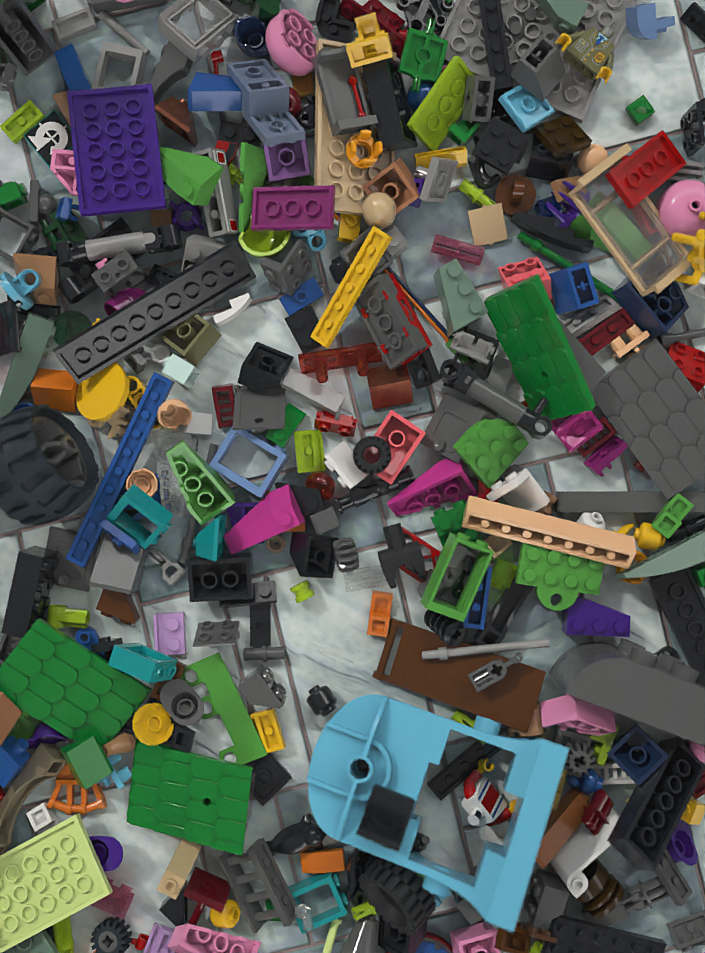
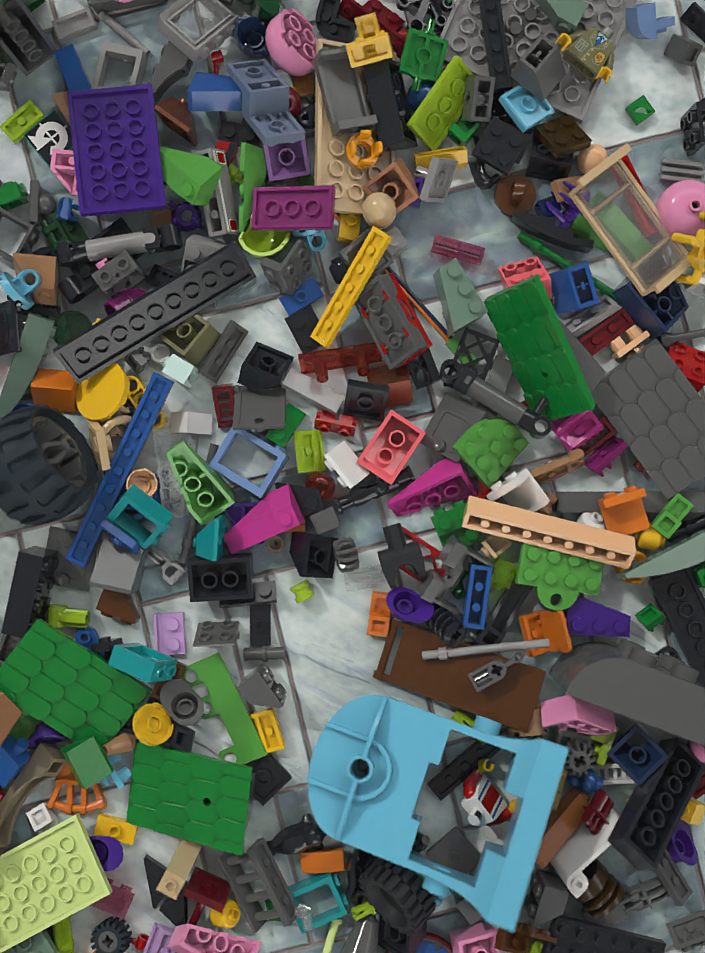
light nougat hair [157,399,192,430] -> none
white slope [213,293,252,327] -> none
black head [306,685,337,717] -> none
red hinge [348,76,366,117] -> none
black tyre [353,436,391,474] -> none
black bracket [356,784,416,852] -> none
bright green window [420,532,494,622] -> none
light grey hinge [450,331,495,365] -> none
lime pin [457,178,497,207] -> none
tan piece [467,203,508,247] -> none
red plate [604,130,687,210] -> none
none -> tan tile [86,415,148,471]
none -> yellow plate [93,813,138,845]
none -> black tile [143,854,167,909]
none -> dark grey plate [198,319,249,384]
none -> black tile [343,379,390,422]
none -> dark purple piece [386,587,434,623]
none -> dark grey plate [425,826,481,874]
none -> orange bracket [518,610,572,657]
none -> medium nougat hinge [529,448,585,486]
none -> orange bracket [597,485,649,535]
none -> green tile [635,603,665,632]
none -> dark grey panel [664,34,703,67]

